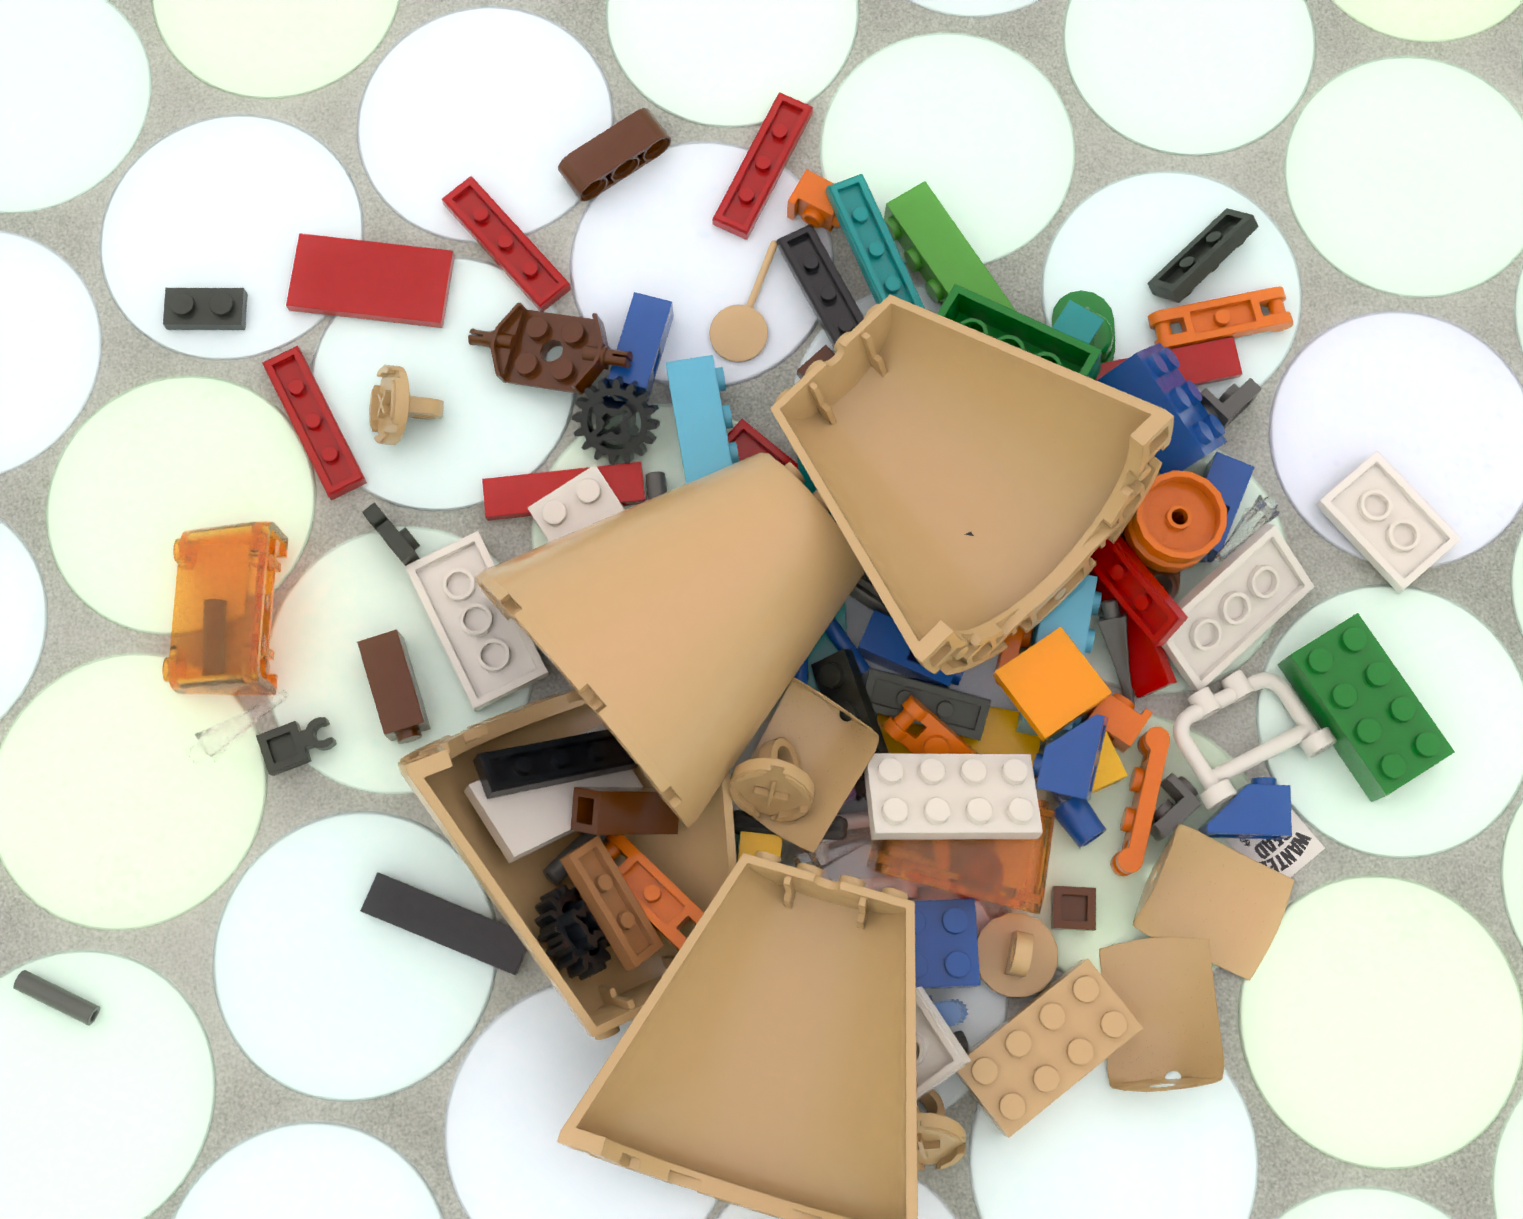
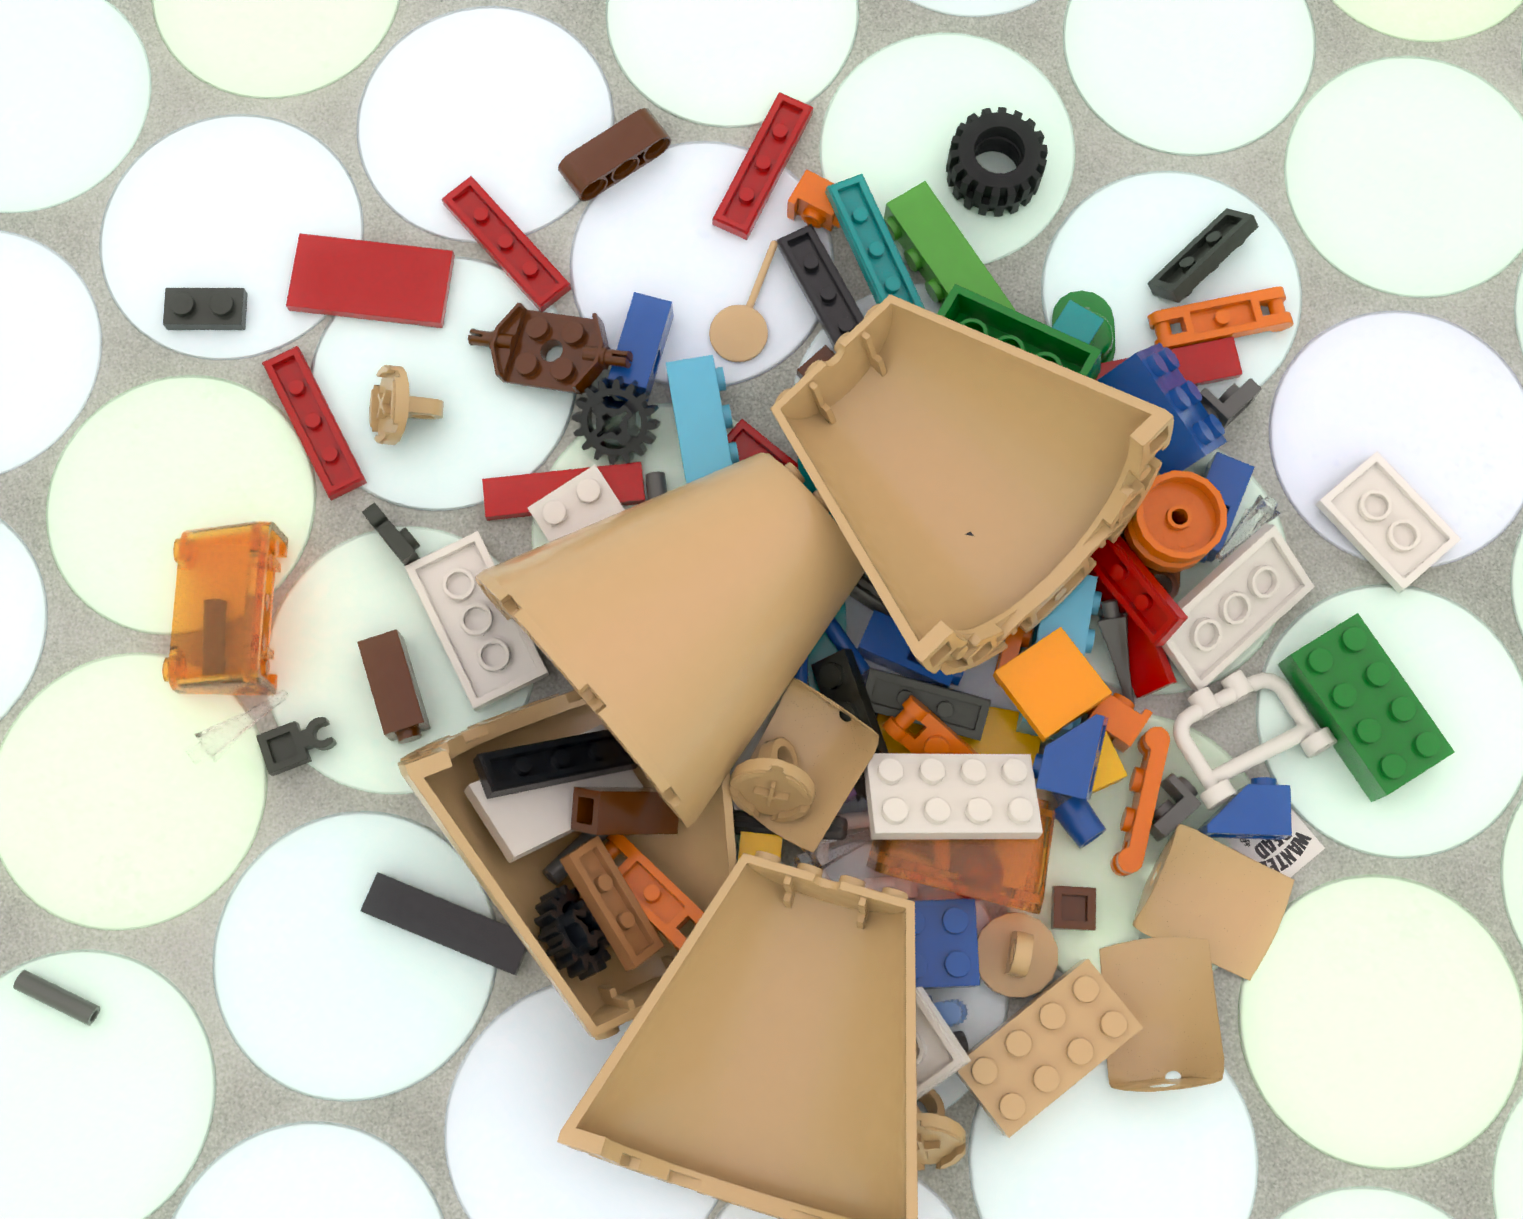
none -> black tyre [946,107,1048,217]

